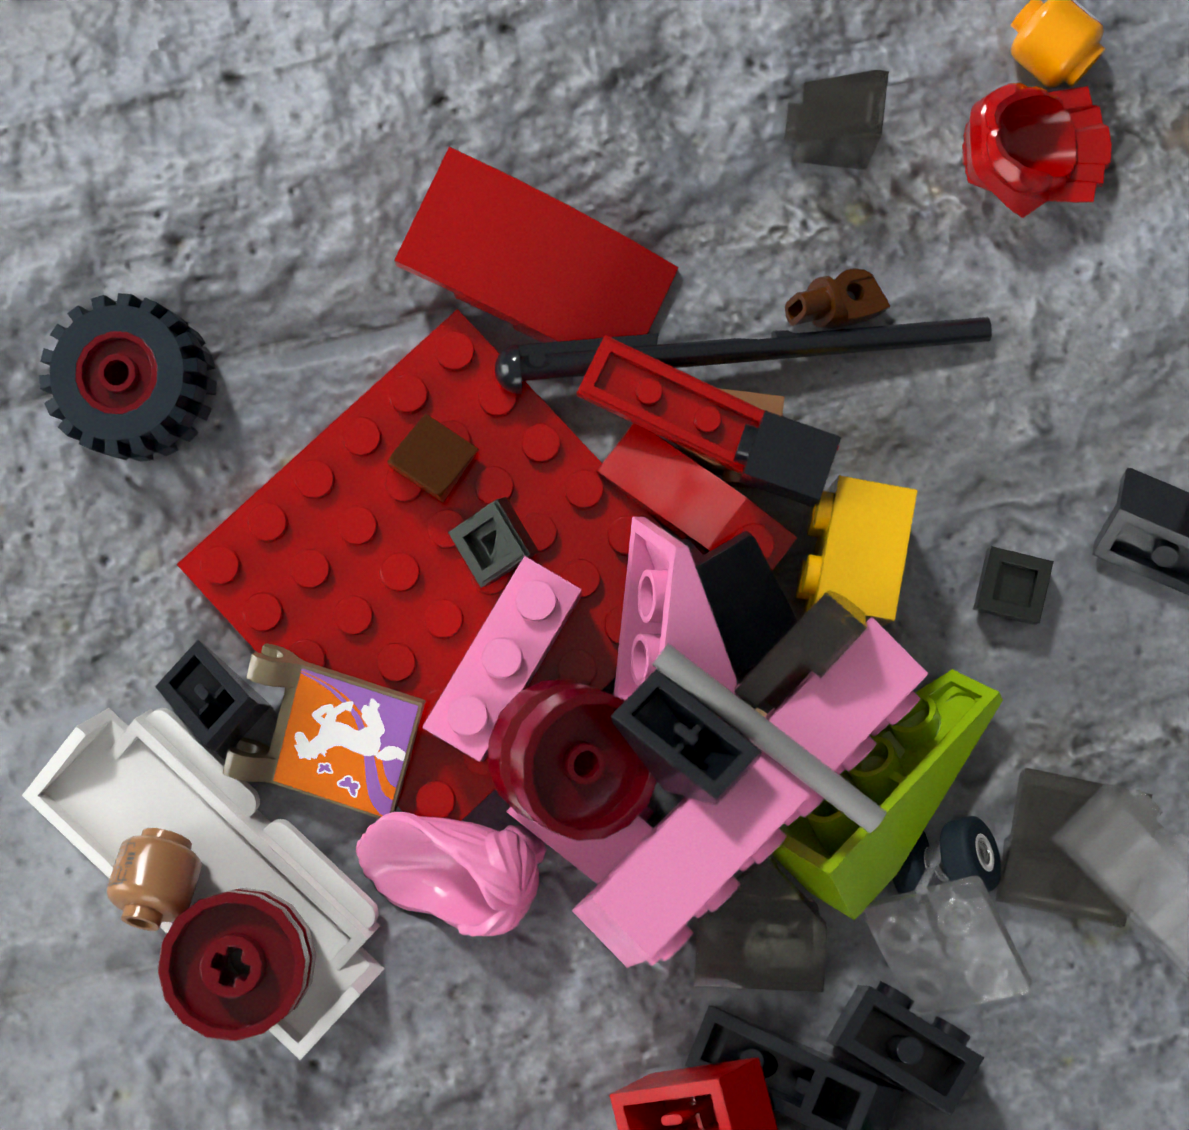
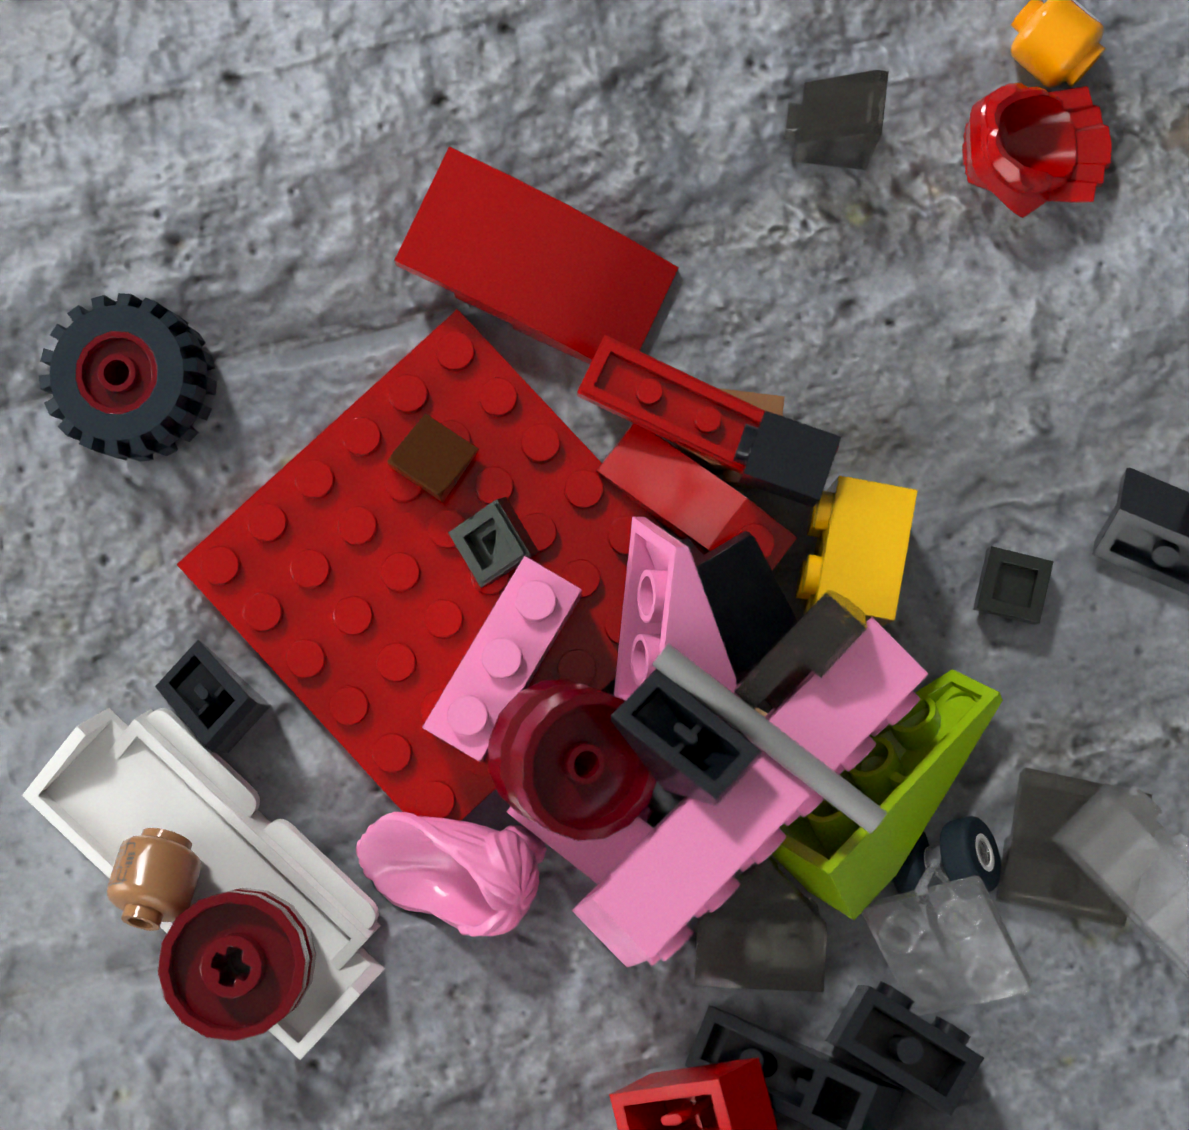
flag [223,643,426,818] -> none
black bar [495,317,992,394] -> none
reddish brown piece [785,268,891,328] -> none

